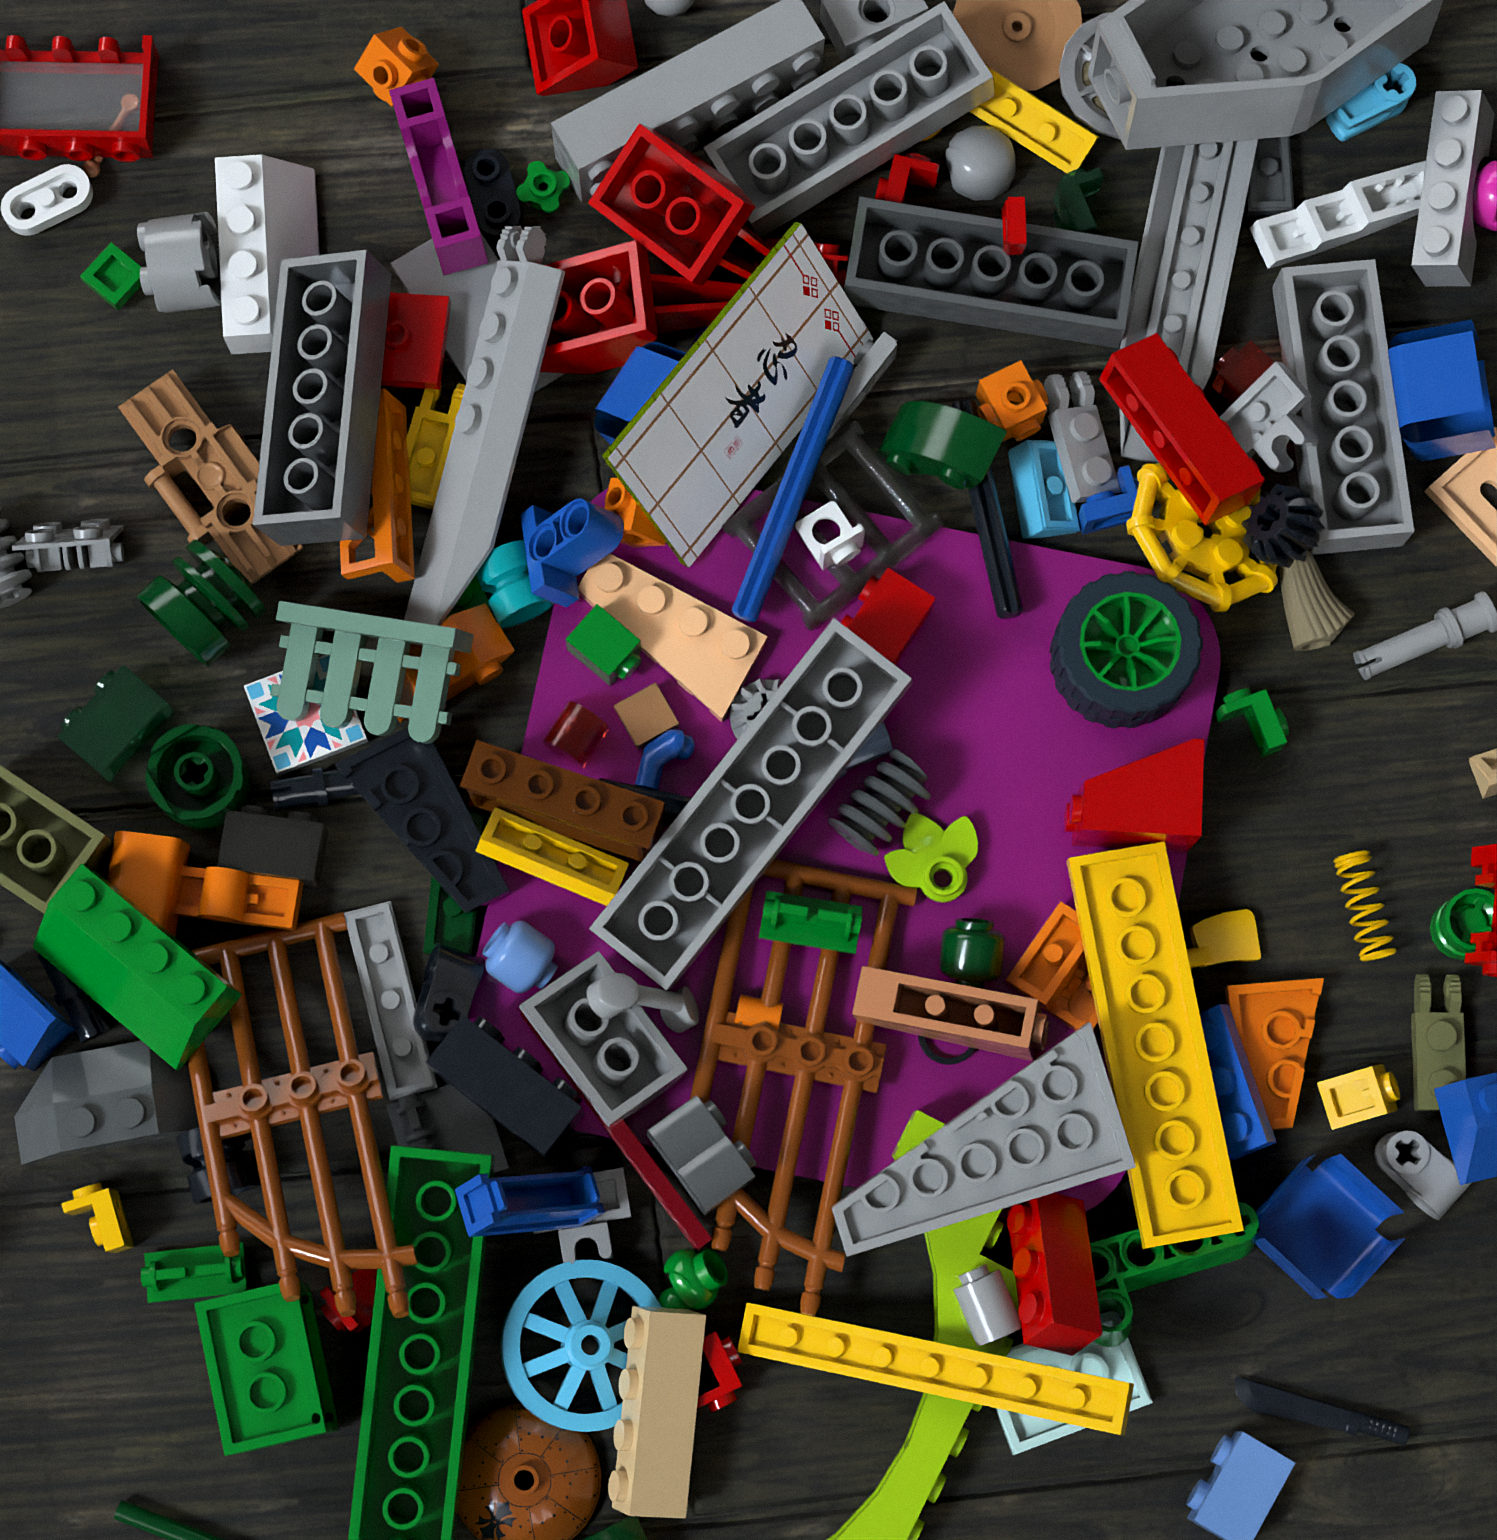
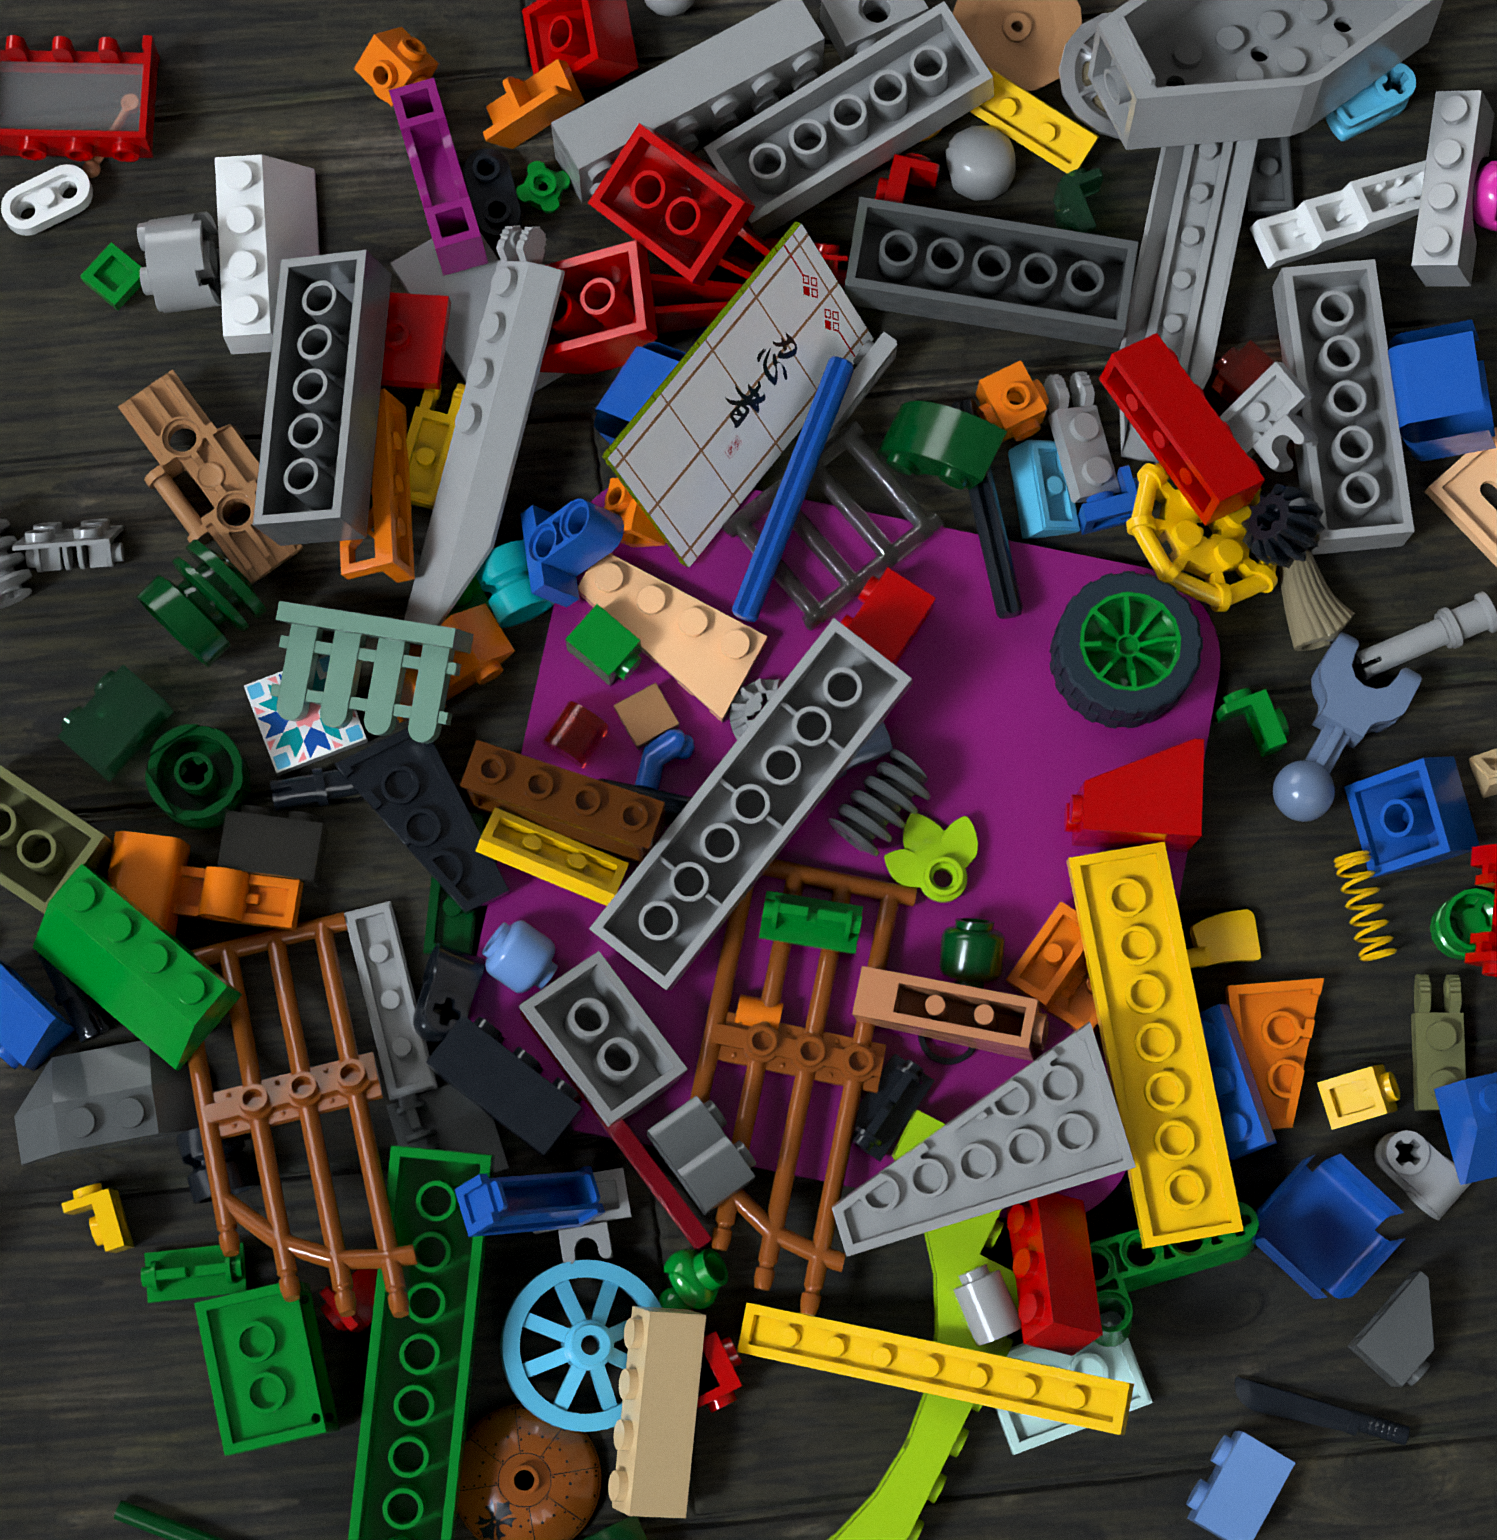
light grey bar [587,973,699,1033] -> none
white bracket [795,501,865,570] -> none
red tile [1002,196,1027,255] -> none
none -> orange panel [483,59,585,149]
none -> black hinge [852,1053,935,1162]
none -> sand blue piece [1273,631,1422,822]
none -> blue slope [1344,756,1480,878]
none -> dark grey slope [1347,1271,1434,1387]

